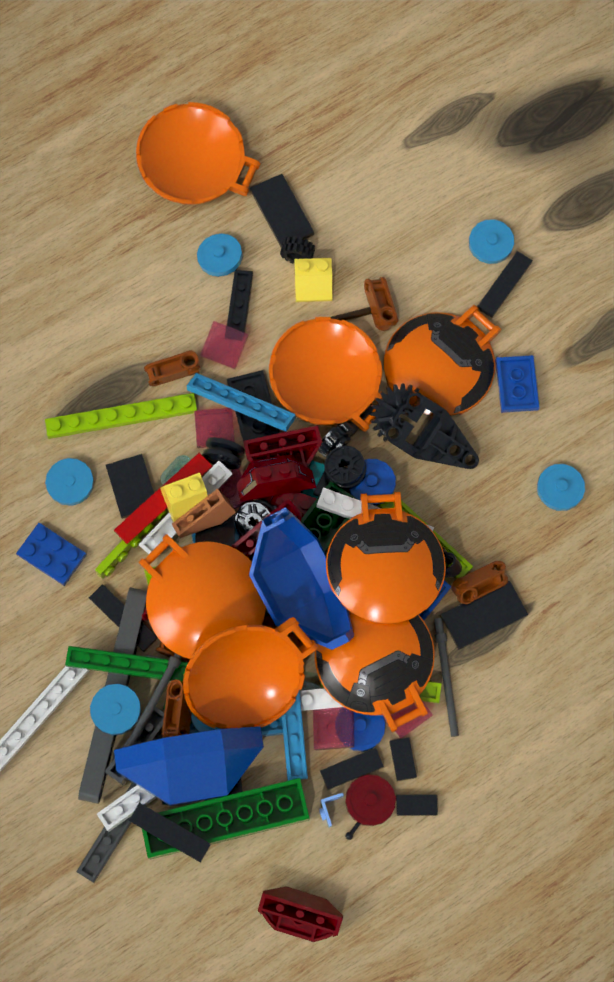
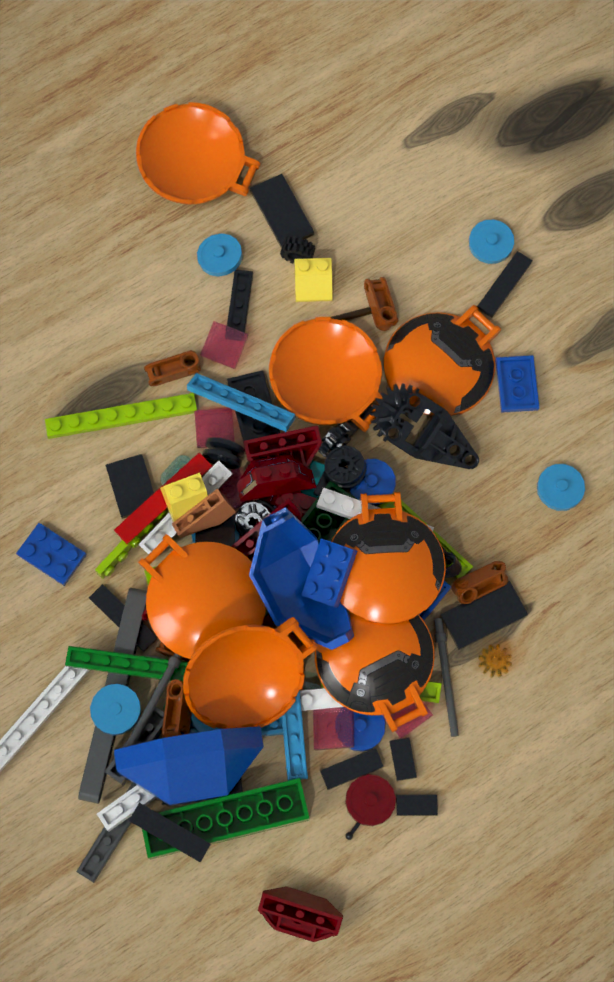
dark azure wheel [45,458,94,506] -> none
light blue bracket [319,793,344,828] -> none
none -> blue plate [301,539,357,608]
none -> clear yellow gear [478,644,512,678]

